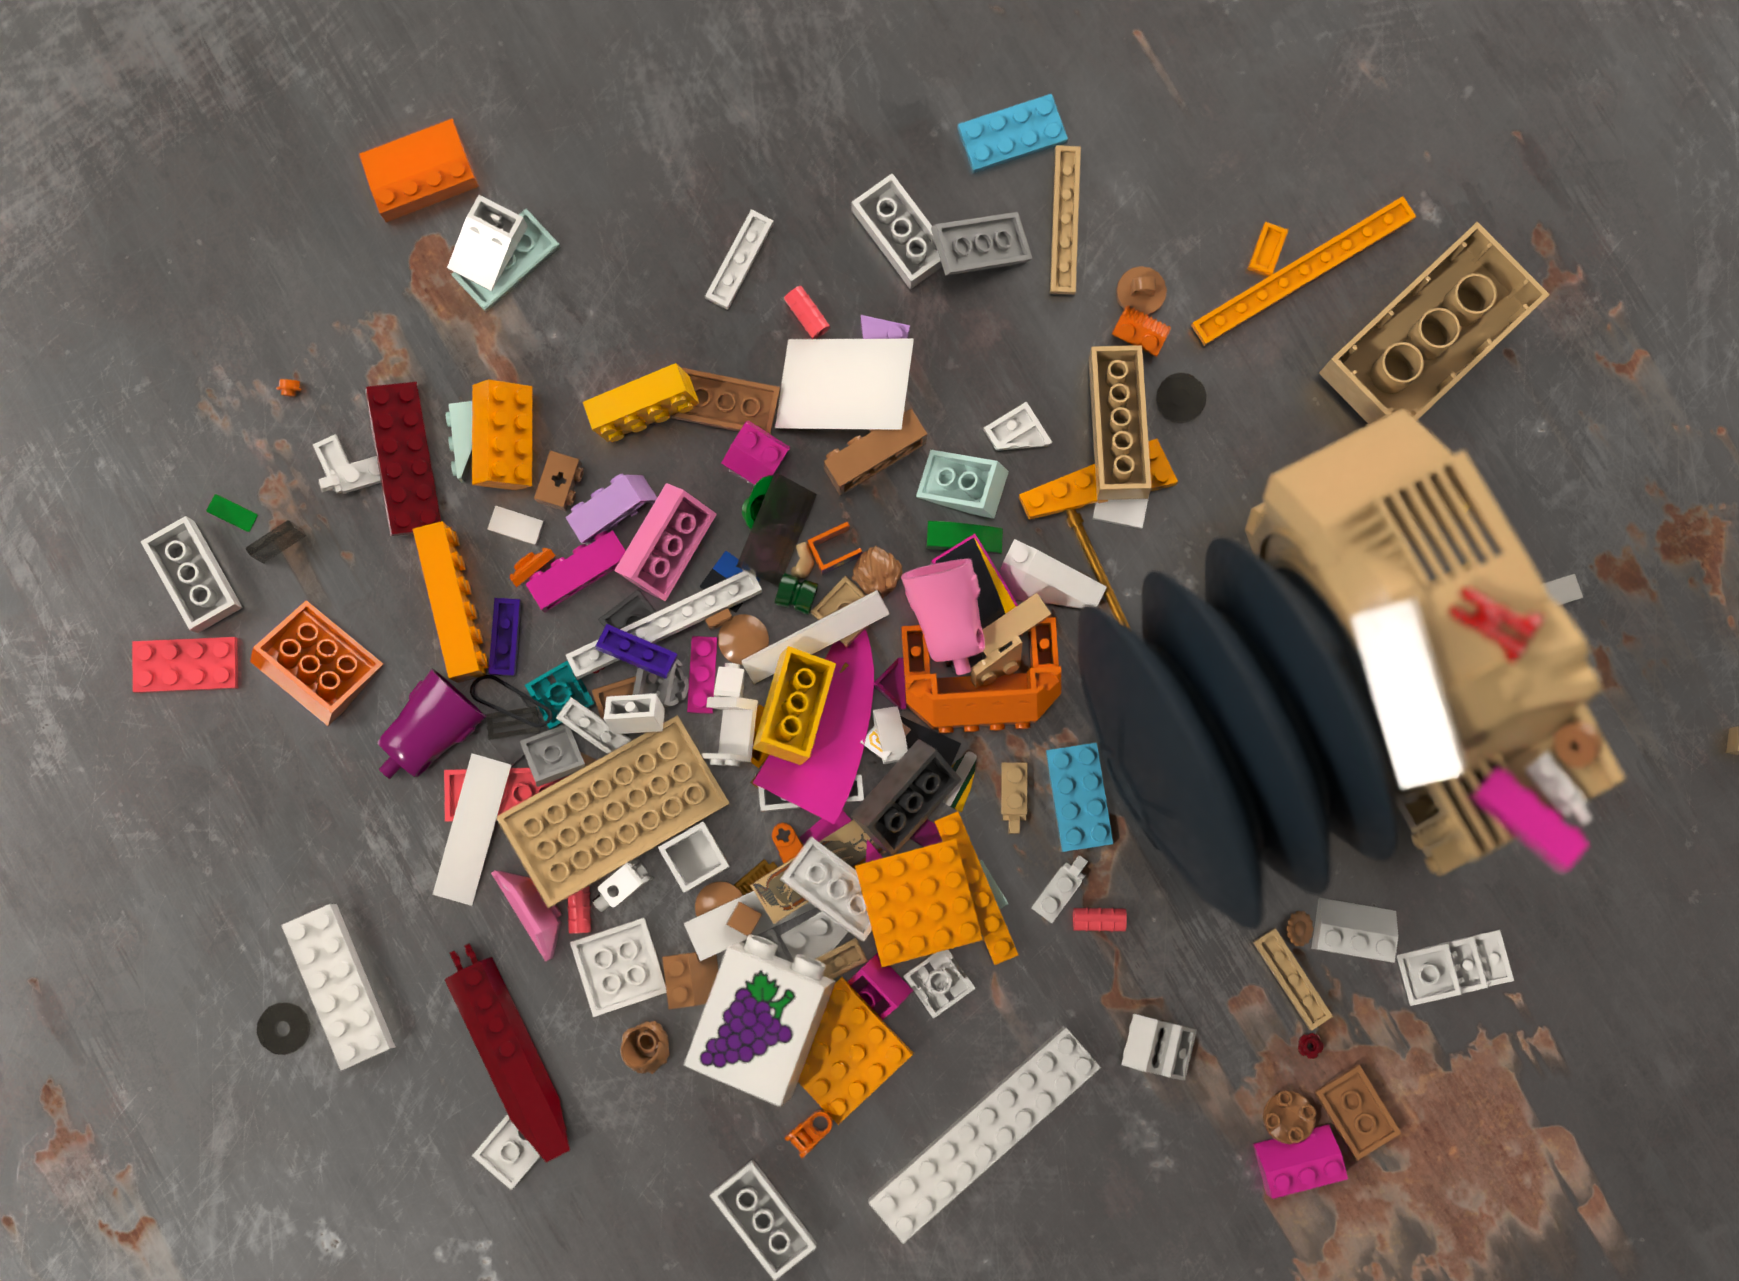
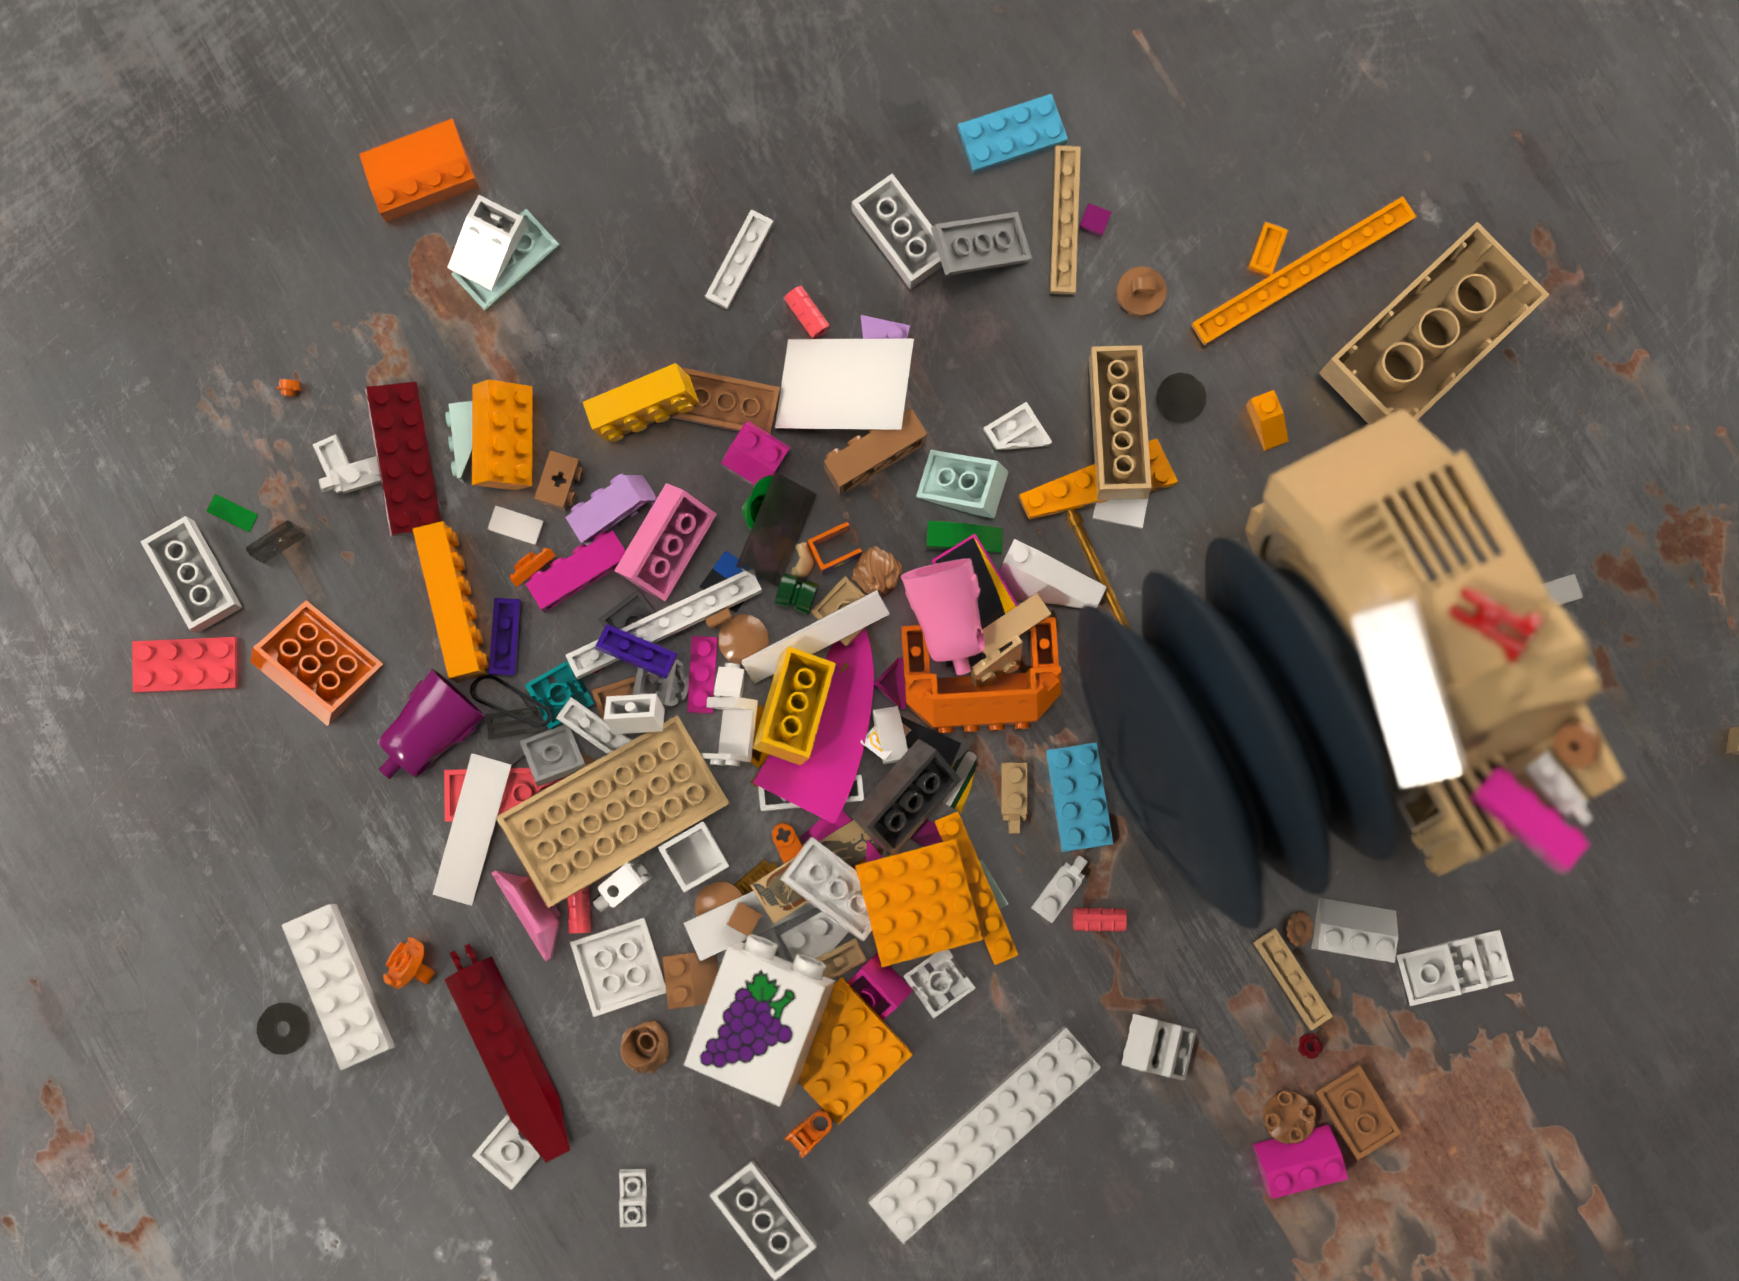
orange brick [1112,305,1171,357] -> none
none -> orange tile [383,937,436,989]
none -> white slope [619,1169,647,1227]
none -> magenta tile [1079,203,1111,237]
none -> light orange slope [1246,390,1289,451]

